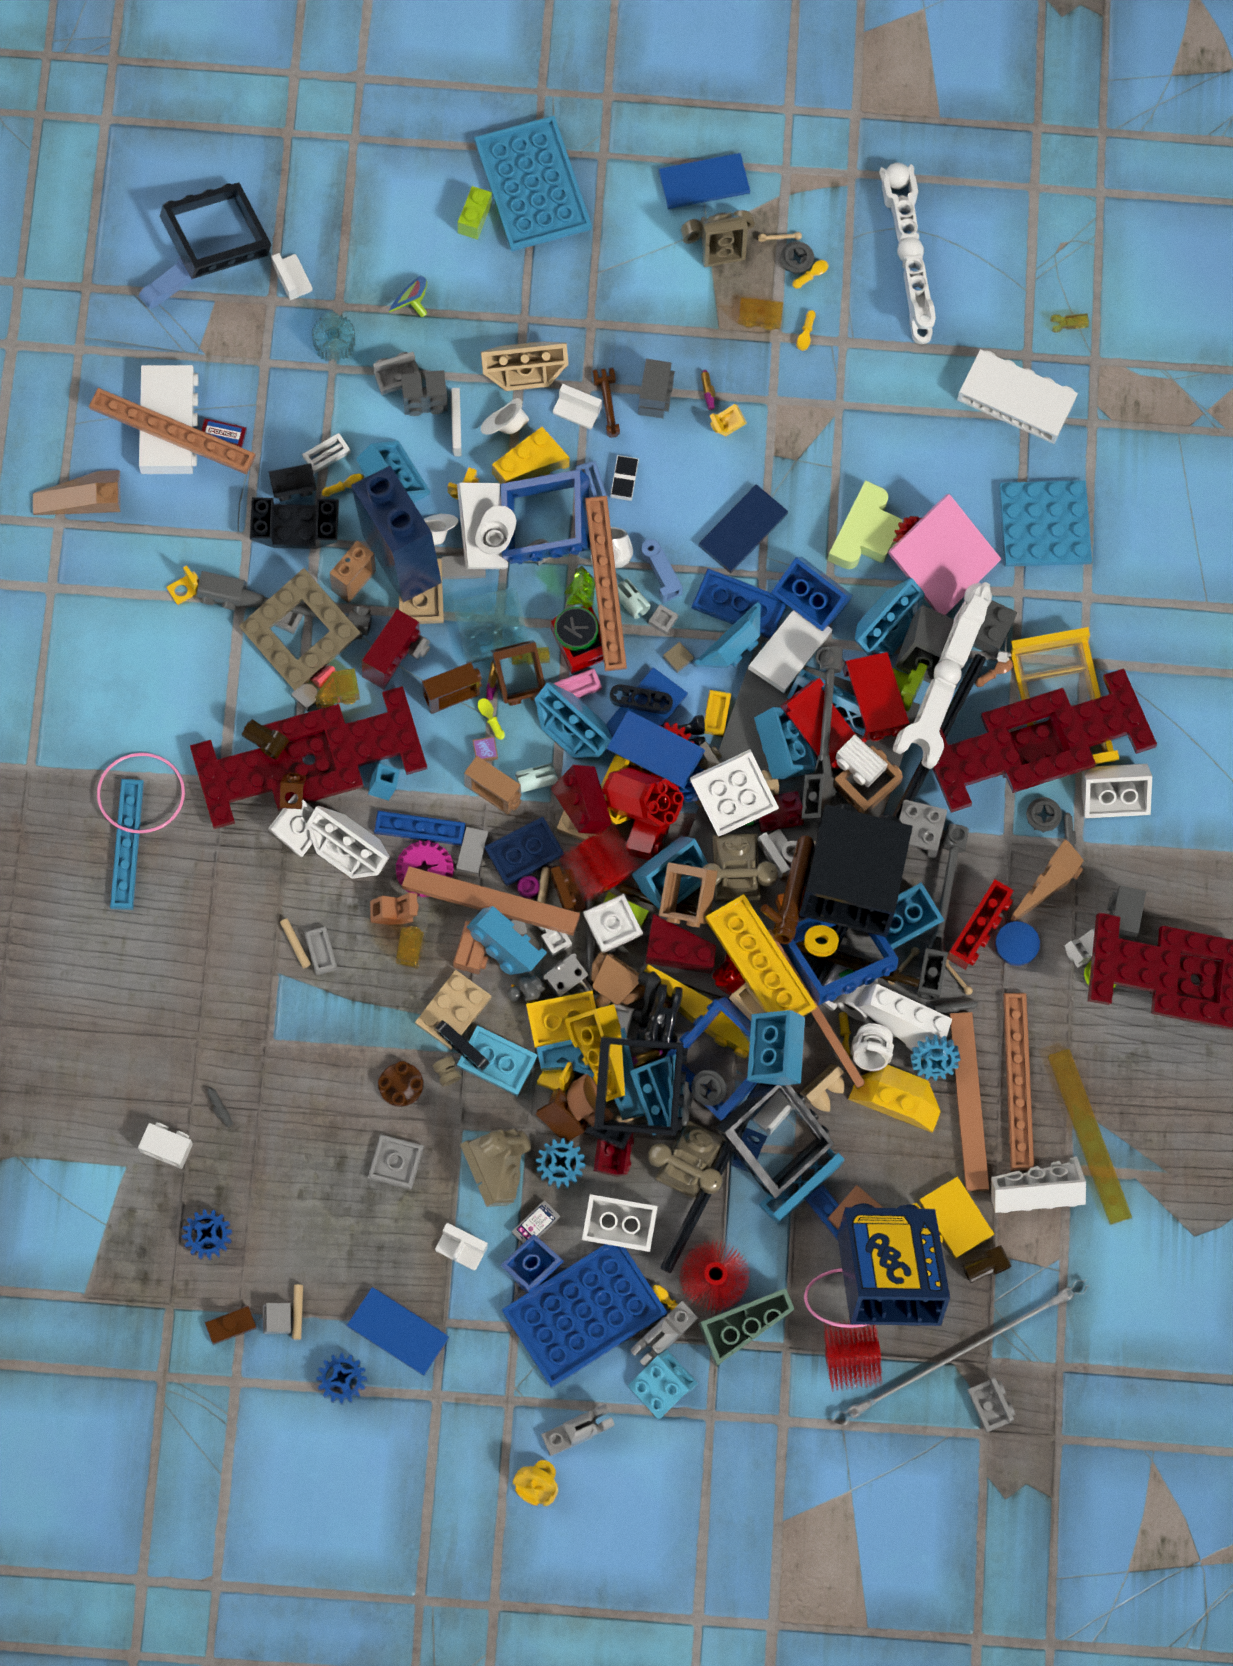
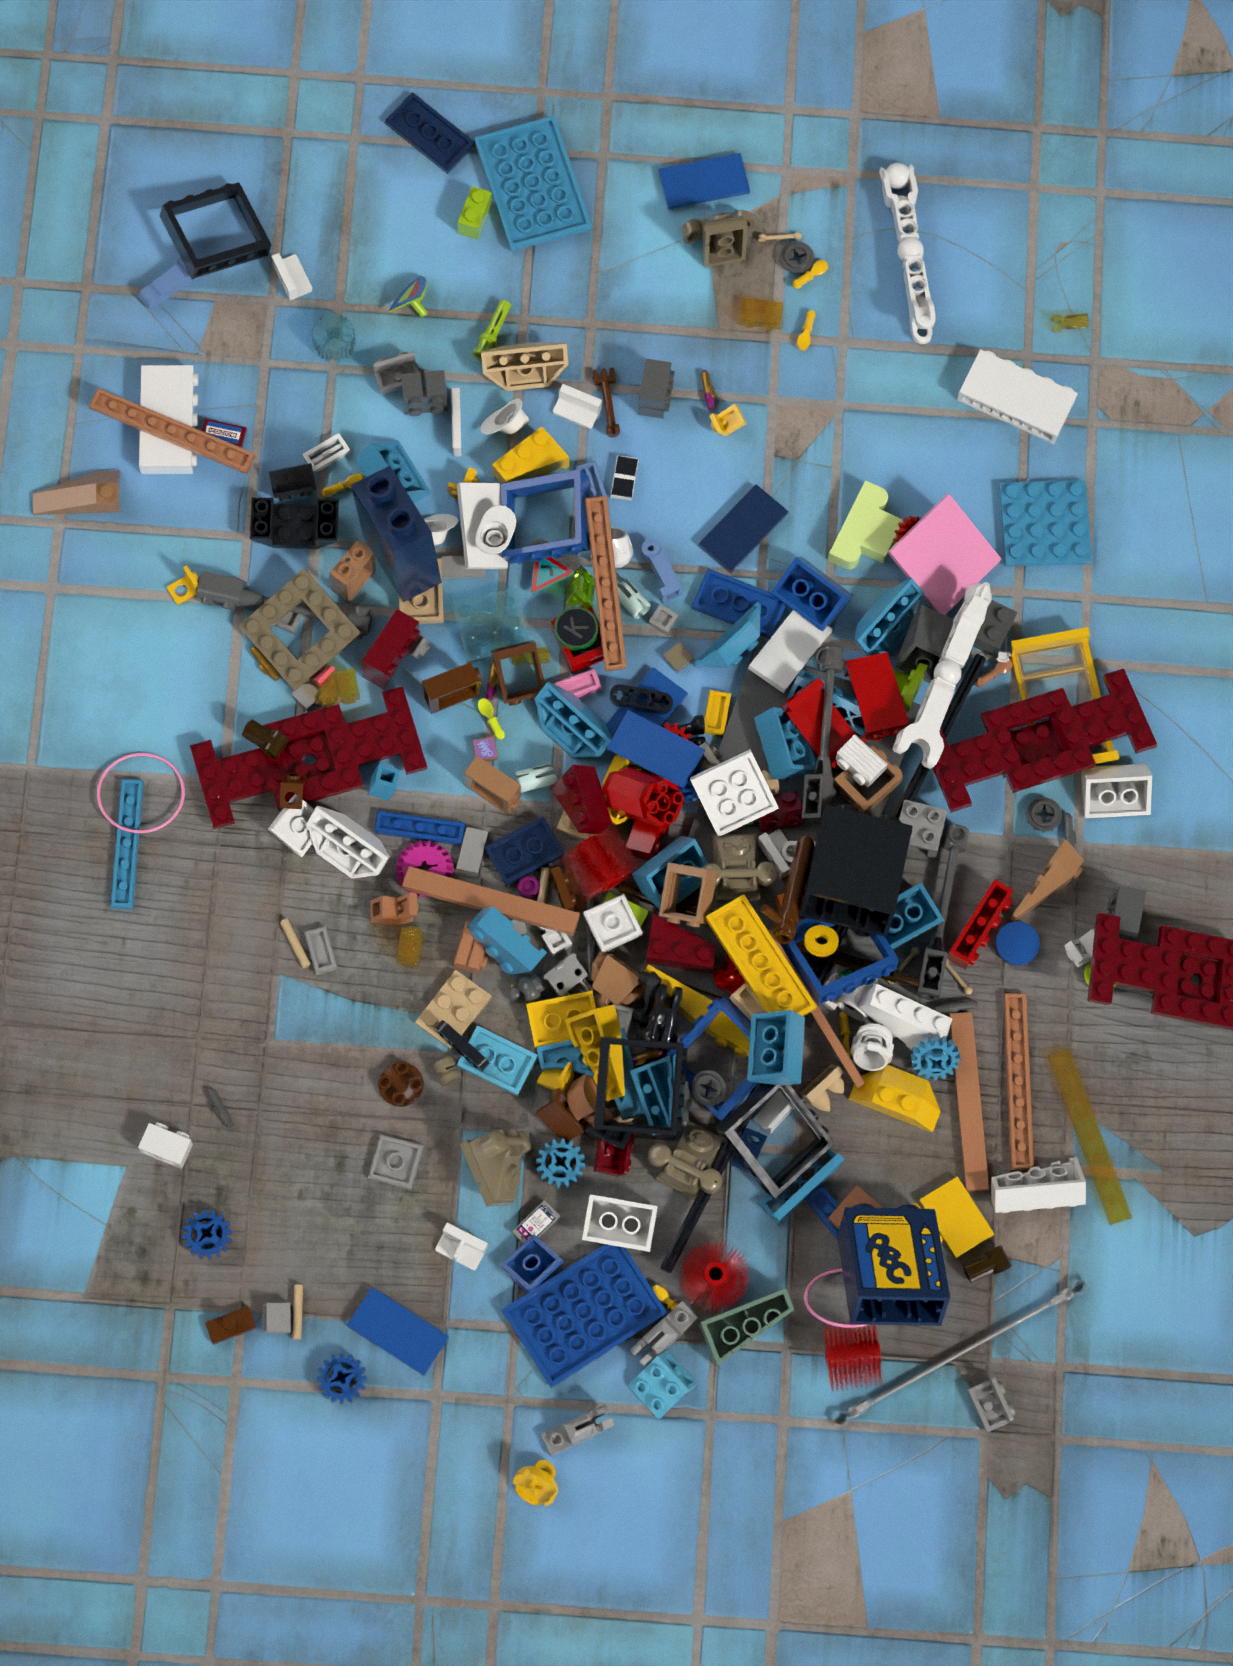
none -> pearl gold piece [251,646,280,681]
none -> dark blue tile [385,92,476,174]
none -> lime pin [472,300,512,361]
none -> piece [530,557,574,595]

